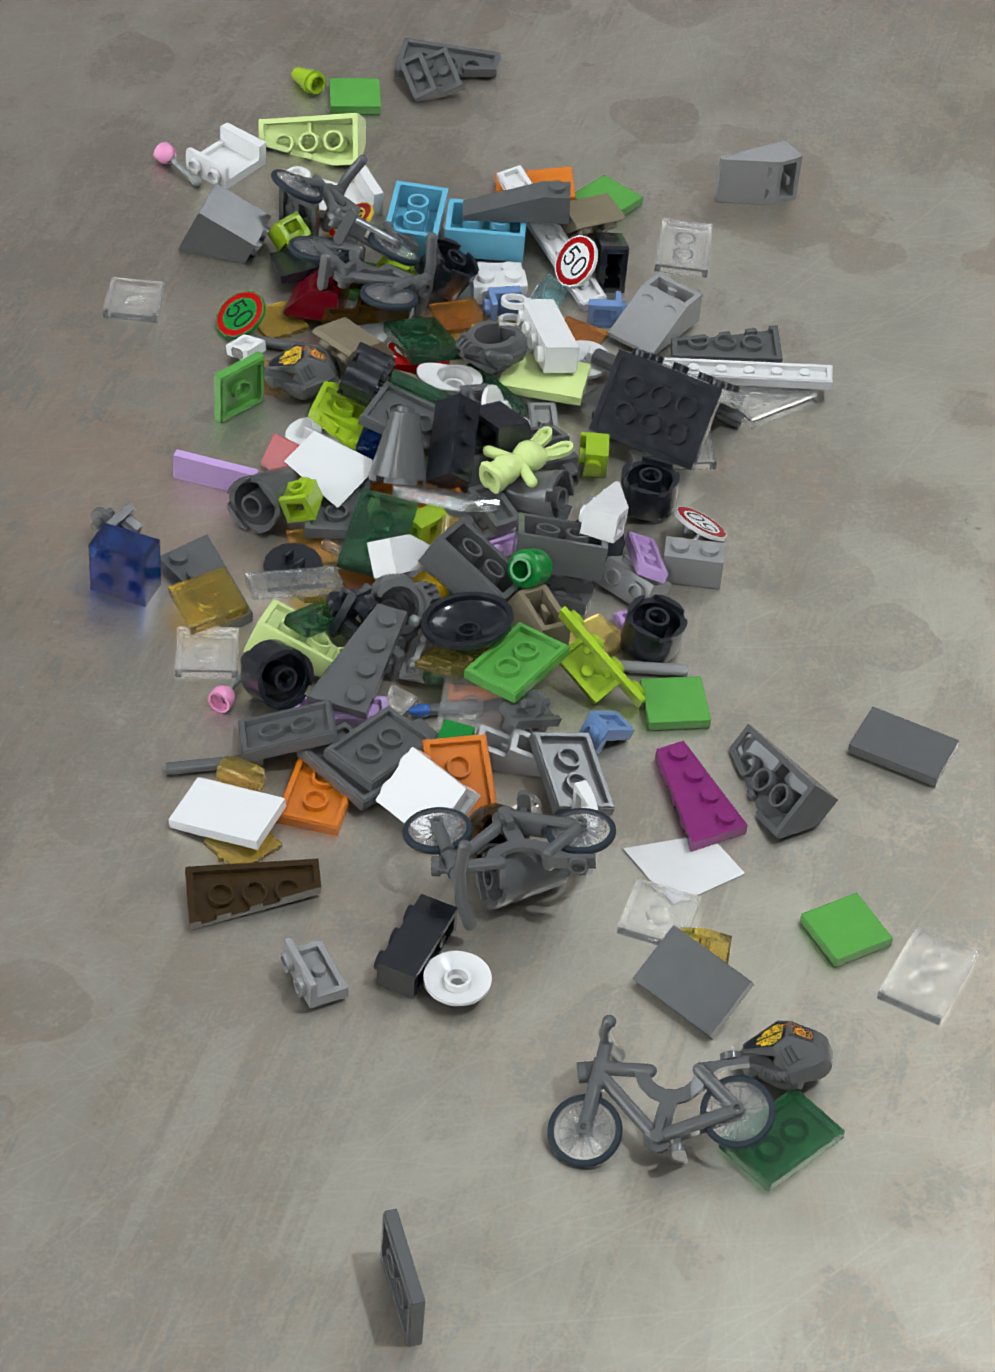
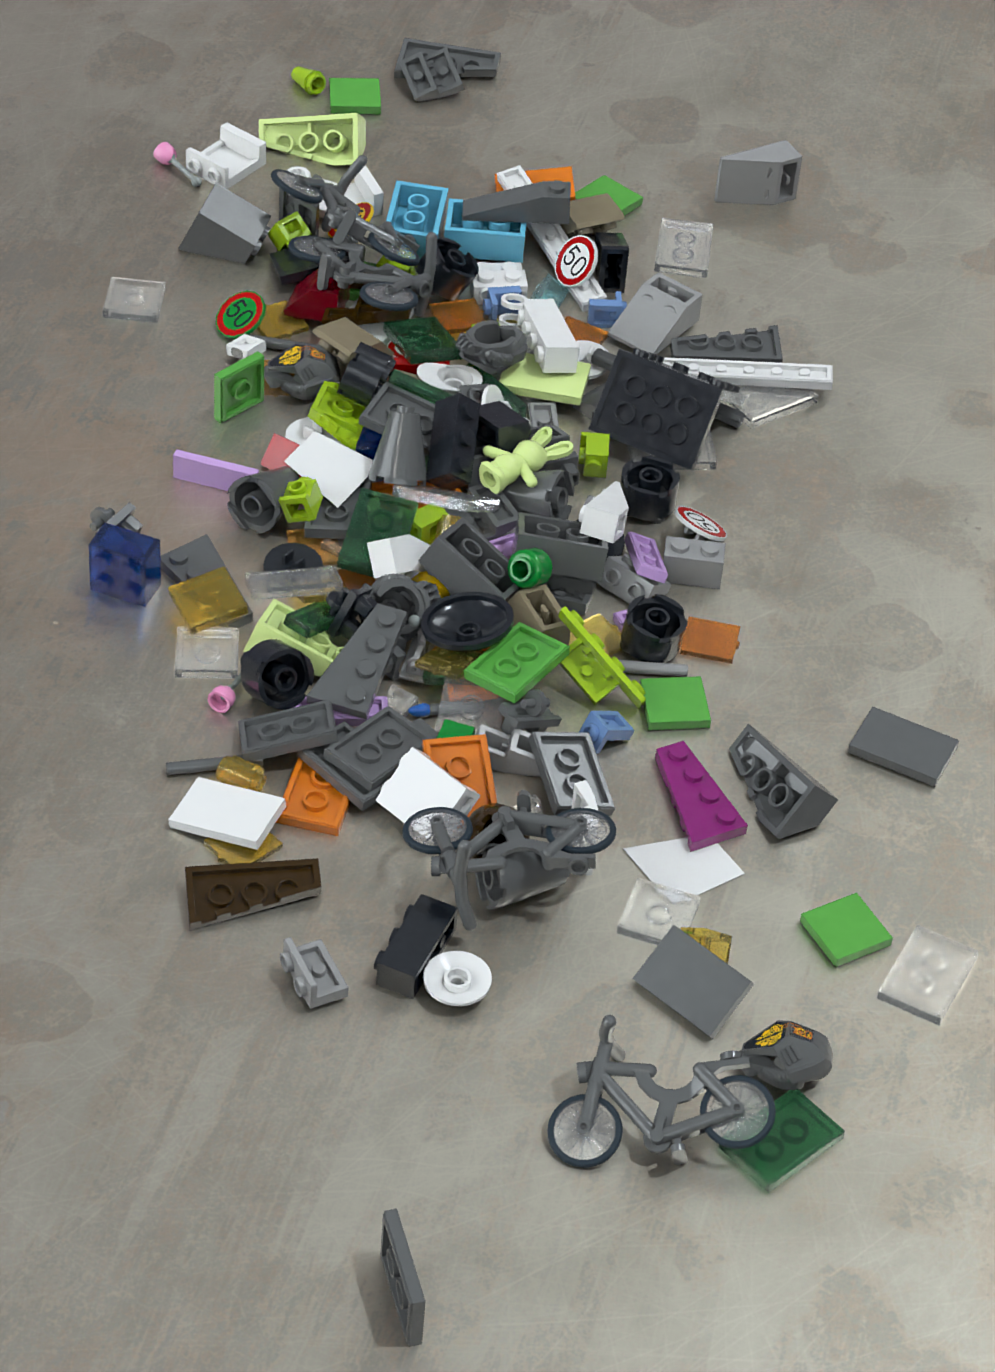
none -> clear orange piece [680,616,741,664]

